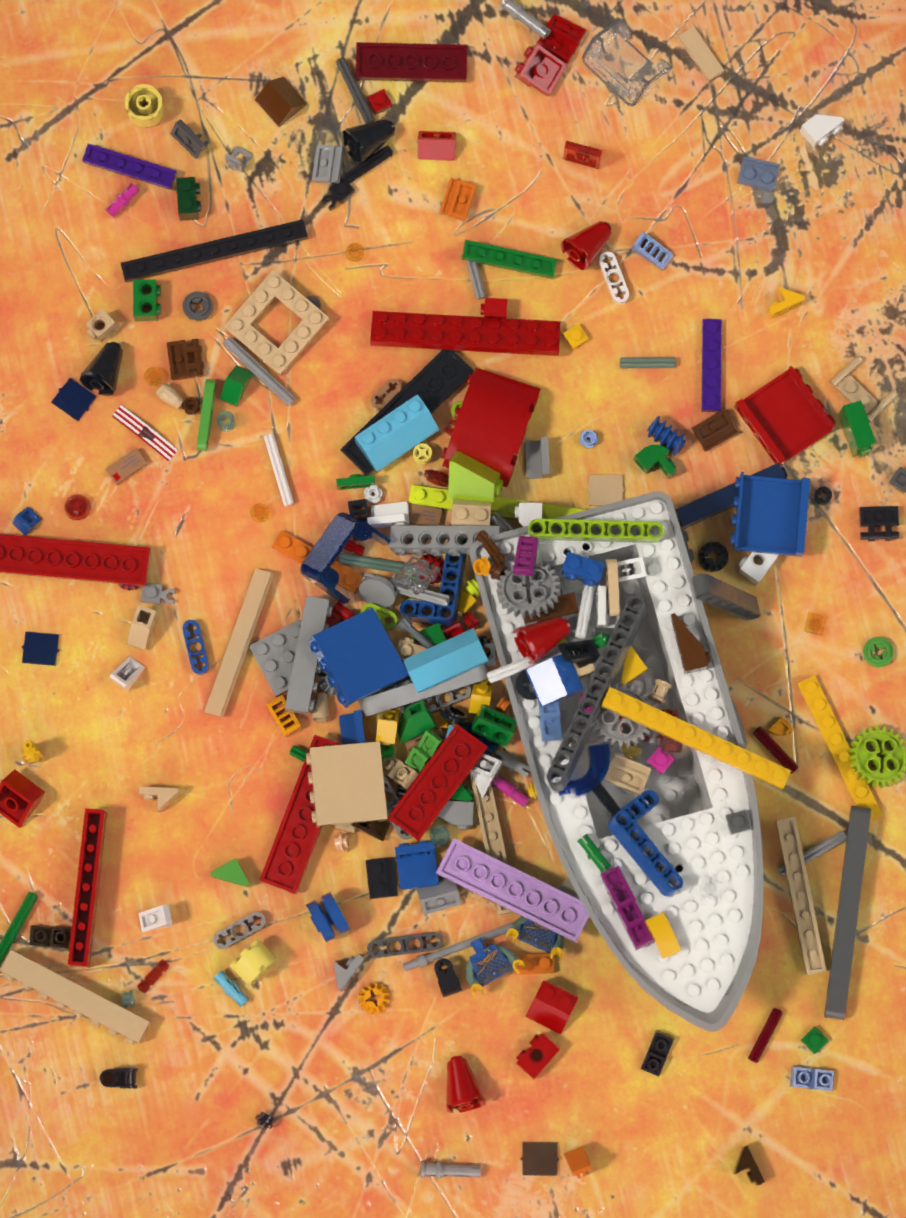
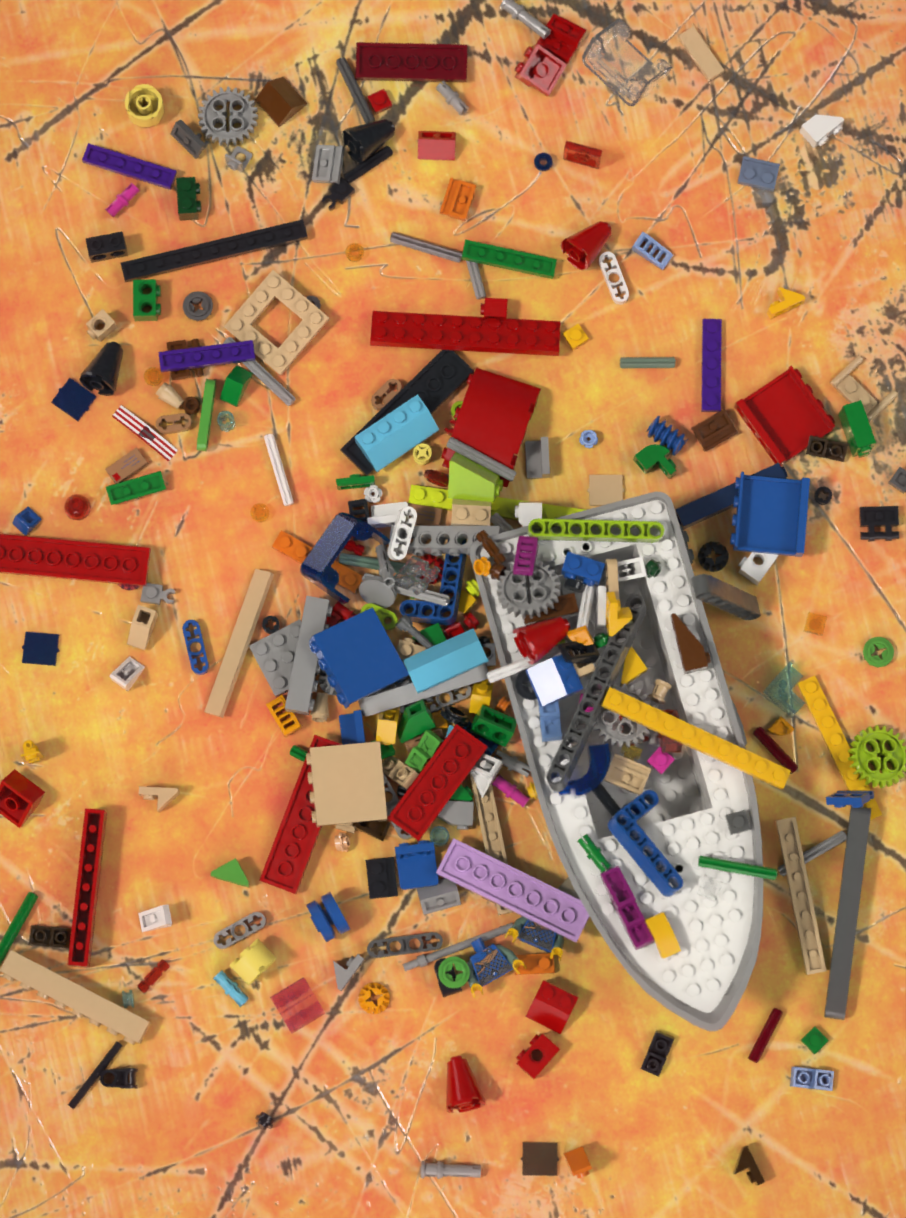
none -> black bar [68,1041,123,1109]
none -> black brick [85,231,128,263]
none -> green plate [106,471,166,505]
none -> medium nougat beam [156,413,192,435]
none -> dark purple plate [159,340,255,372]
none -> light grey gear [198,86,259,147]
none -> black bush [262,616,280,634]
none -> clear pink slope [270,977,325,1034]
none -> light grey pin [375,544,395,588]
none -> white beam [387,506,417,561]
none -> flat silver axle [390,232,462,263]
none -> light grey pin [436,81,469,115]
none -> bright green gear [438,957,470,988]
none -> light grey axle [446,437,516,481]
none -> clear blue plate [534,153,553,171]
none -> black tile [564,578,585,593]
none -> light orange tile [567,625,593,645]
none -> yellow slope [606,592,633,636]
none -> dark green plate [645,559,661,578]
none -> green axle [698,856,778,880]
none -> clear light blue panel [763,661,805,718]
none -> dark brown slope [806,435,848,462]
none -> blue plate [826,791,874,808]

